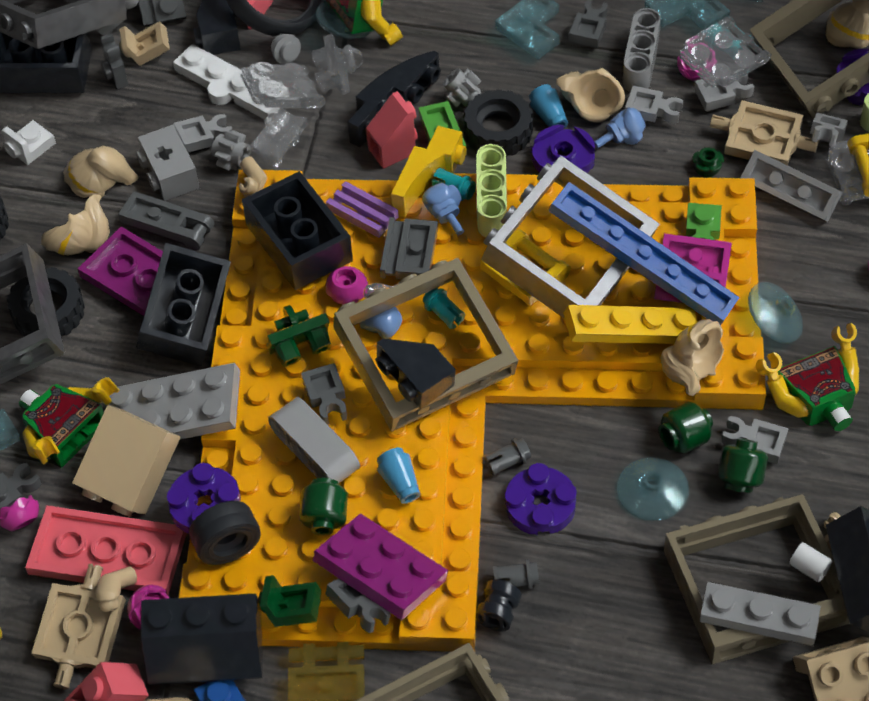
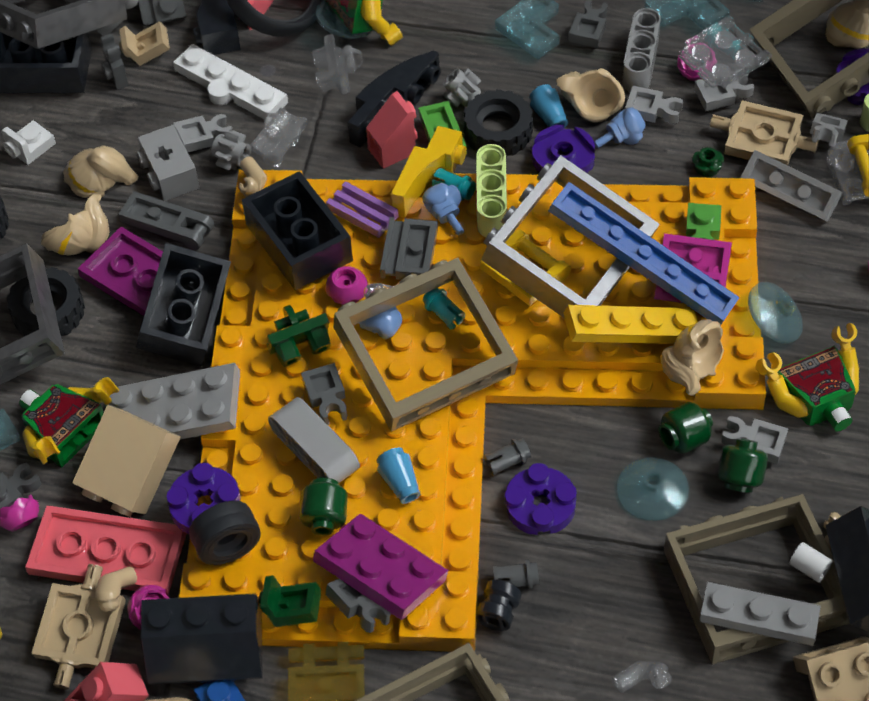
clear plate [240,62,326,108] -> none
light grey plate [271,34,301,64] -> none
black slope [376,338,456,409] -> none
none -> clear arm [612,661,672,693]

